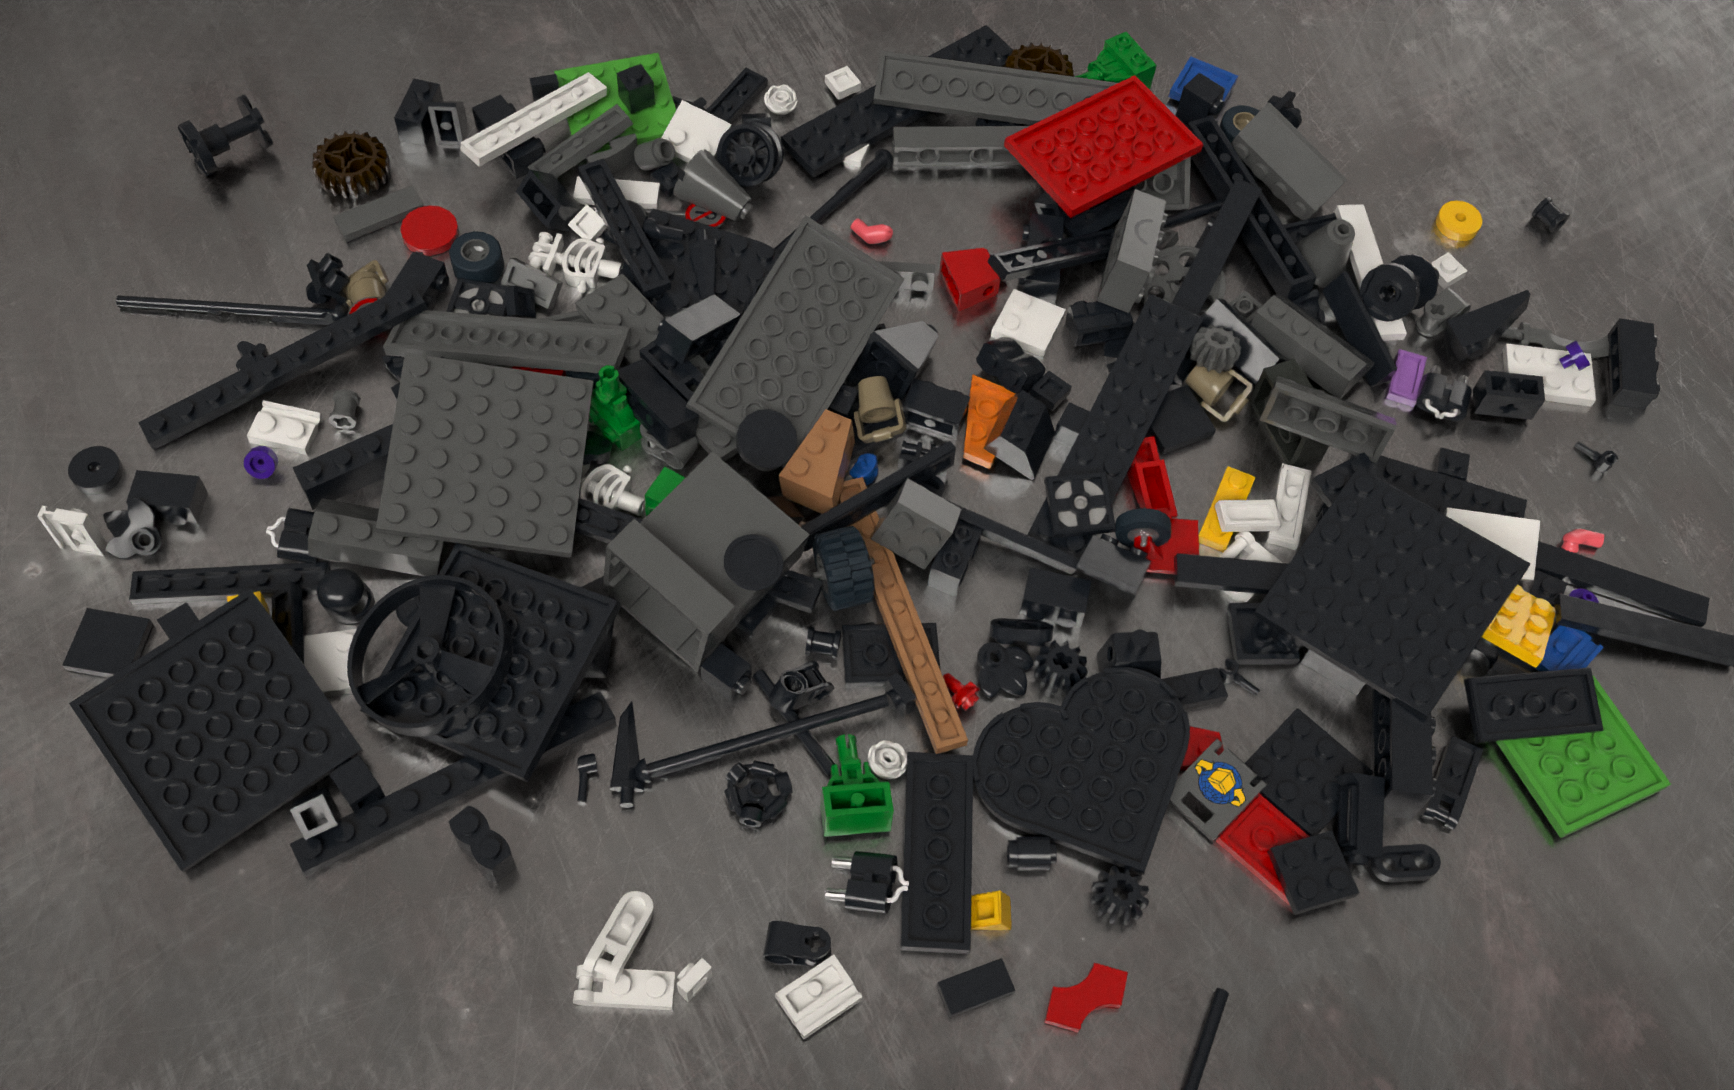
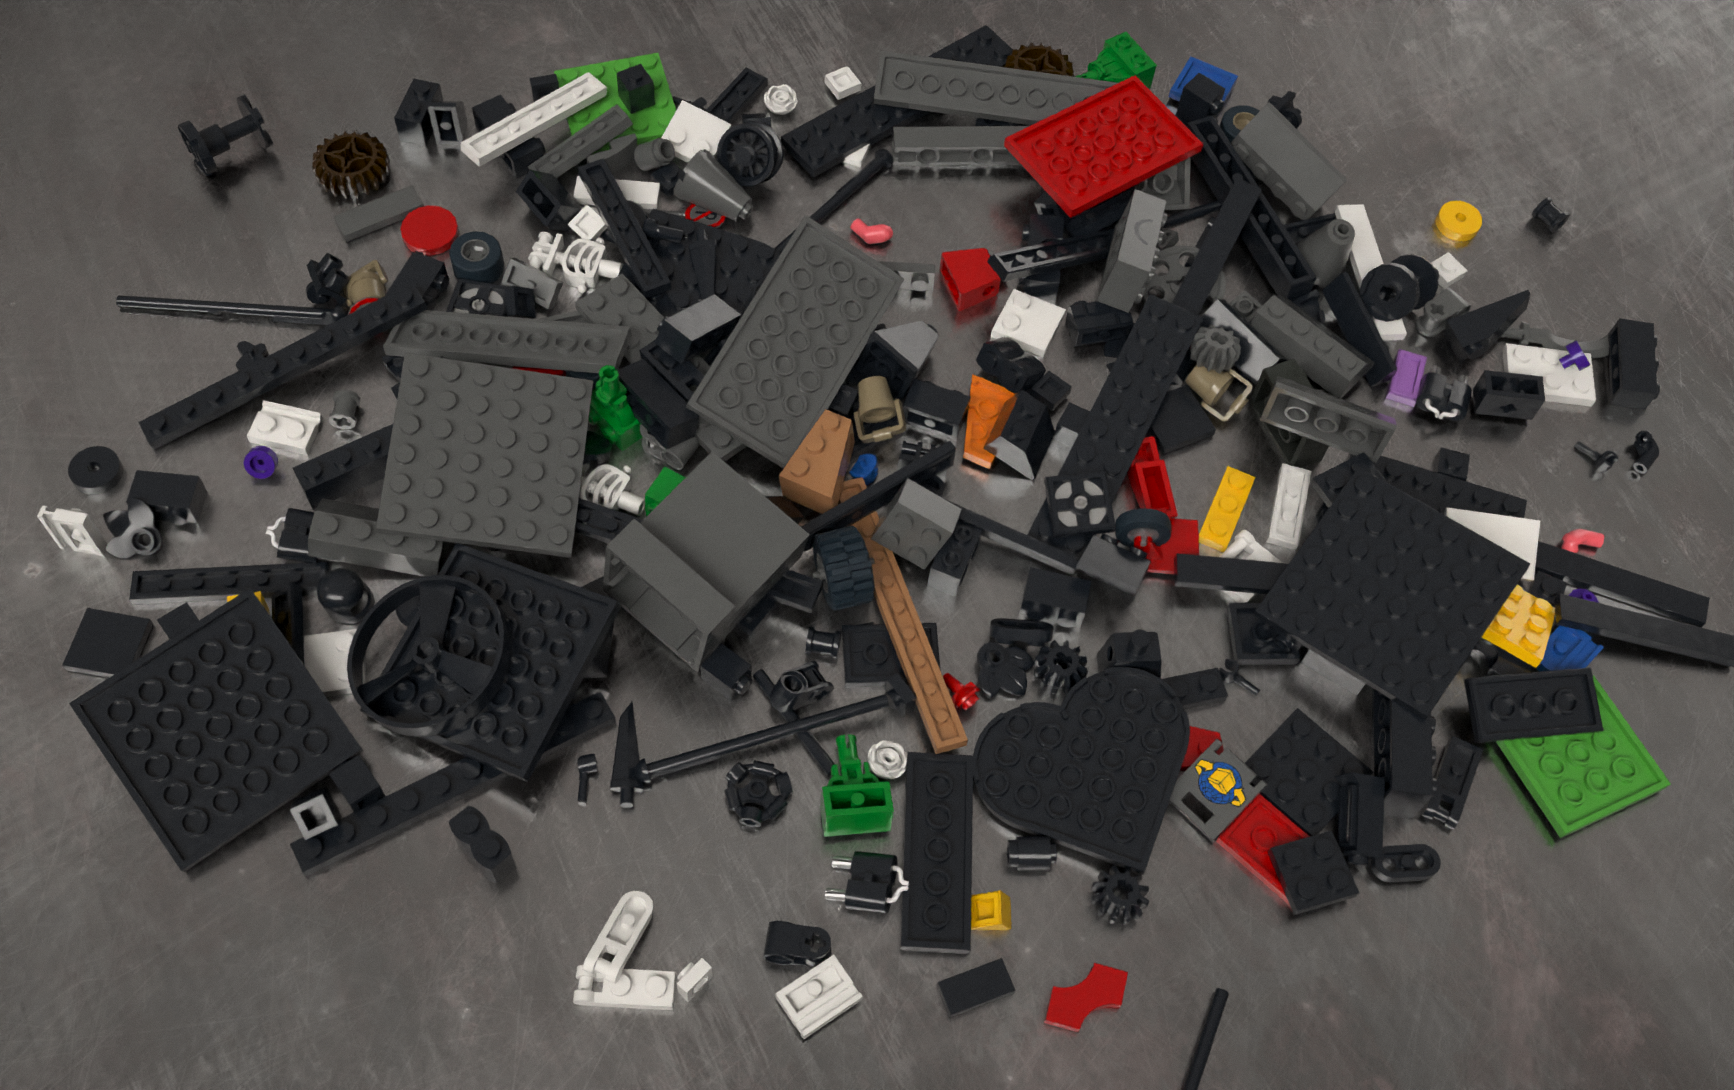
black piece [724,534,783,591] -> none
black tile [735,409,798,471] -> none
white tile [1215,499,1282,532] -> none
none -> black arm [1633,431,1659,474]

